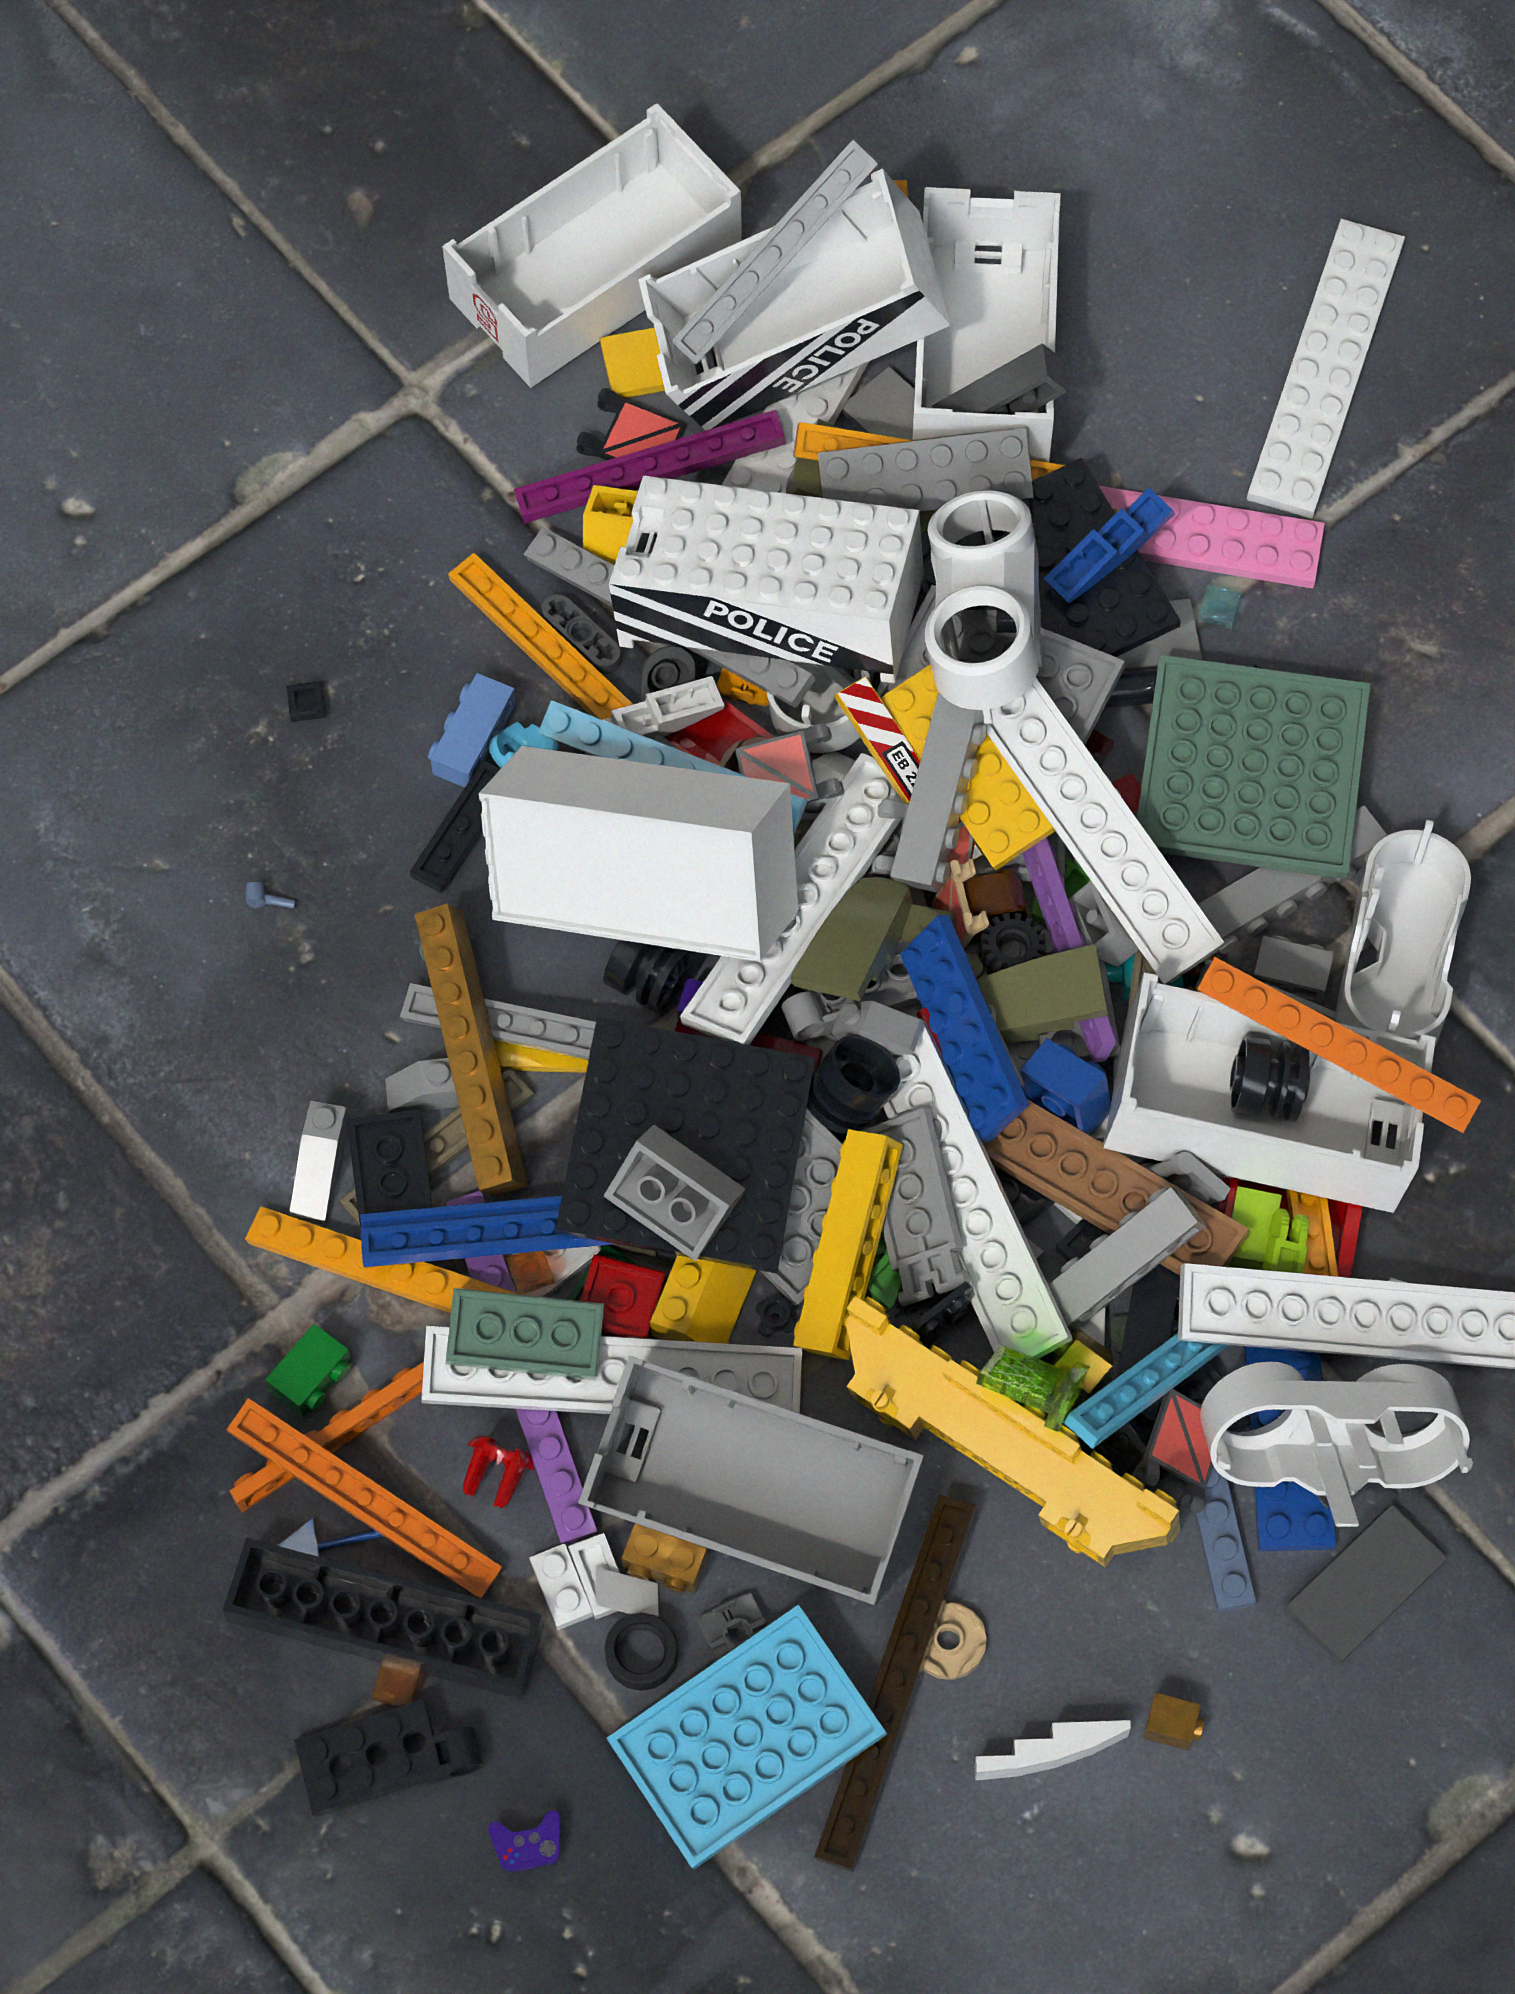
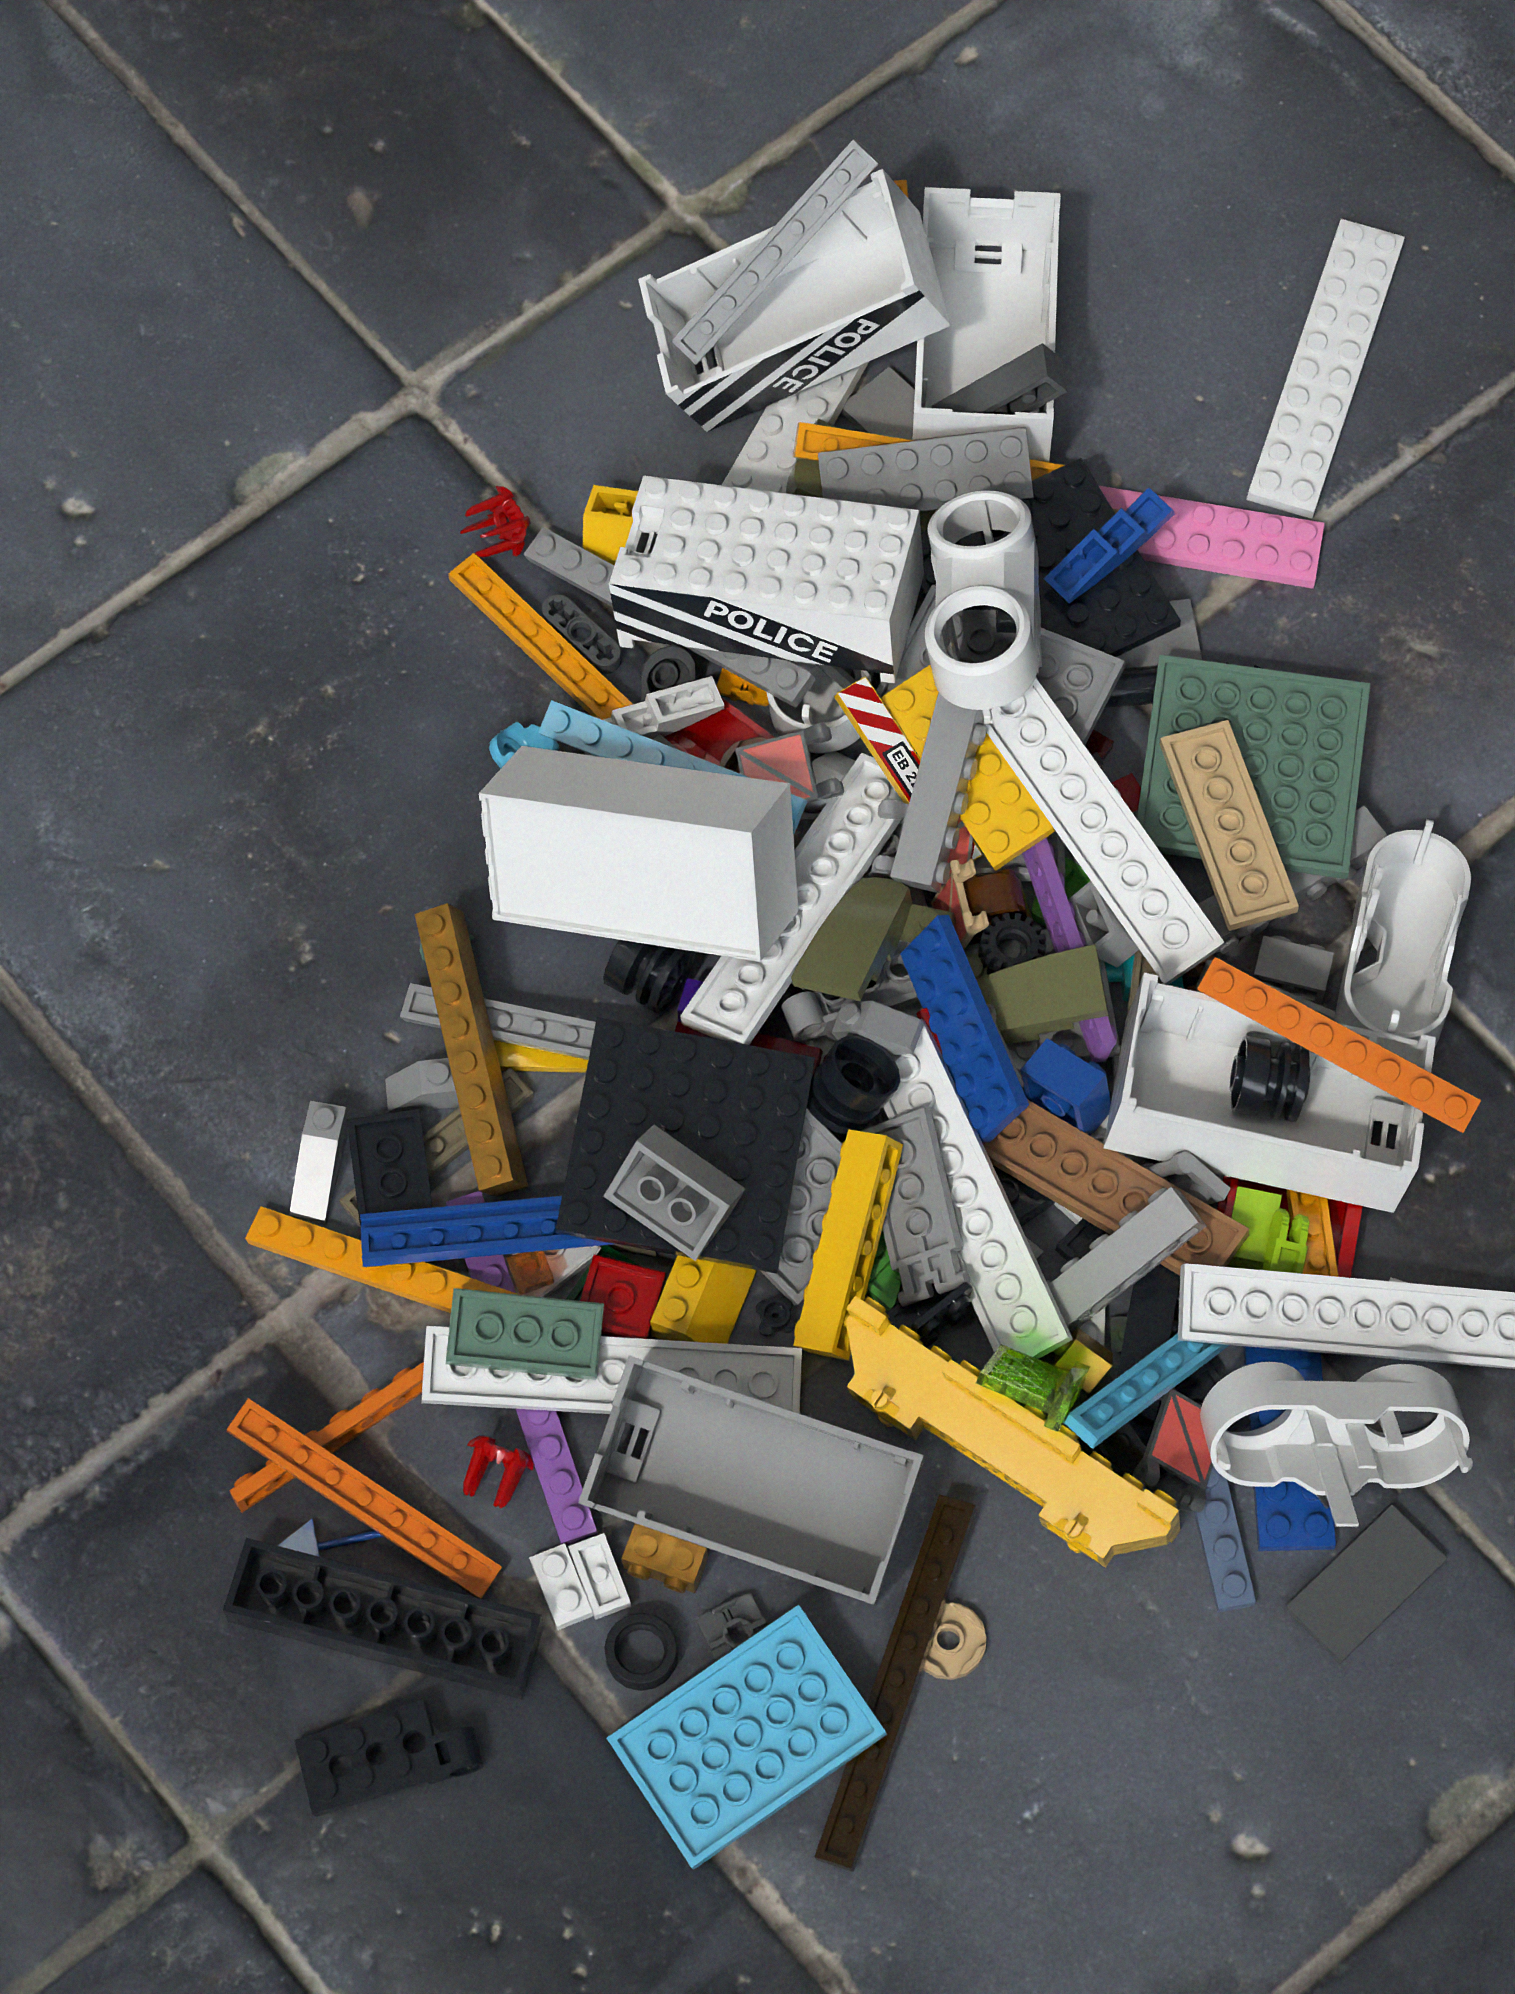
sand blue hand [245,882,295,909] -> none
green brick [265,1324,352,1418] -> none
black tile [286,681,326,722] -> none
clear orange plate [371,1660,420,1707] -> none
black plate [410,760,500,893] -> none
medium blue brick [428,673,517,788] -> none
white piece [442,103,742,388] -> none
dark purple piece [488,1810,561,1872] -> none
magenta plate [514,409,786,524] -> none
flag [576,388,686,460] -> none
white sticker [595,1567,659,1617] -> none
yellow tile [600,328,665,399] -> none
white slope [974,1720,1131,1781] -> none
pearl gold brick [1143,1692,1205,1751] -> none
clear light blue plate [1198,585,1241,629] -> none
none -> red piece [460,486,531,557]
none -> tan plate [1159,720,1299,931]

